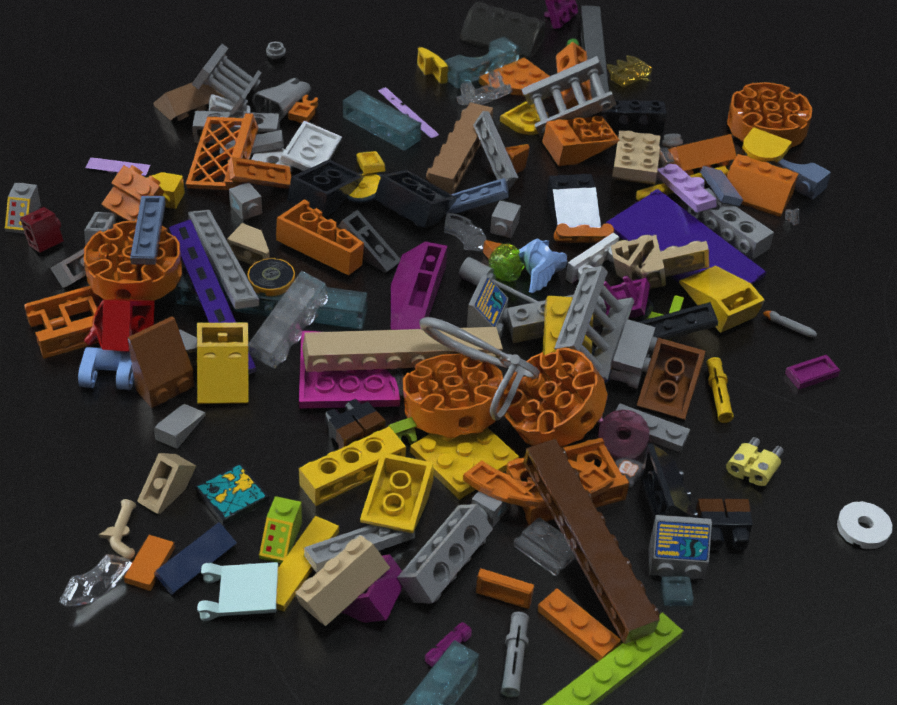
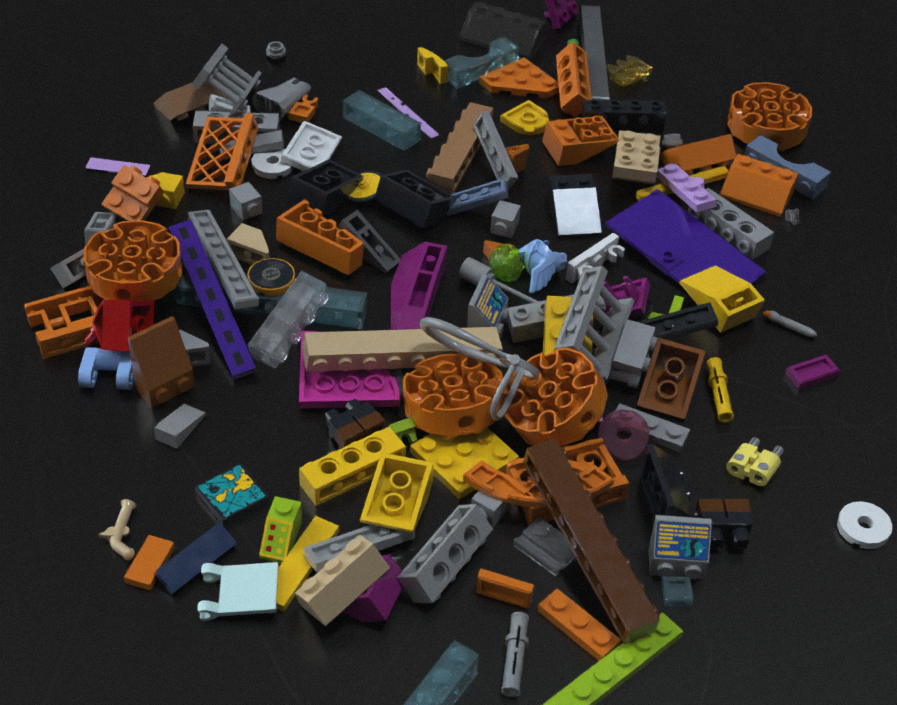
light grey slope [5,183,41,234] -> none
dark red head [20,207,63,252] -> none
clear tile [59,554,132,607] -> none
sand blue tile [130,196,166,265] -> none
tan slope [137,453,196,514] -> none
yellow slope [197,323,248,404] -> none
orange plate [228,157,291,189] -> none
yellow plate [356,151,385,174] -> none
magenta axle [425,622,472,668] -> none
clear tile [444,213,486,251] -> none
clear piece [457,71,512,105] -> none
light grey fence [522,56,617,137] -> none
orange plate [553,223,614,243] -> none
tan piece [611,235,709,289] -> none
tile [615,458,643,487] -> none
clear tile [658,148,674,169] -> none
sand blue tile [700,166,743,206] -> none
yellow tile [742,127,792,162] -> none

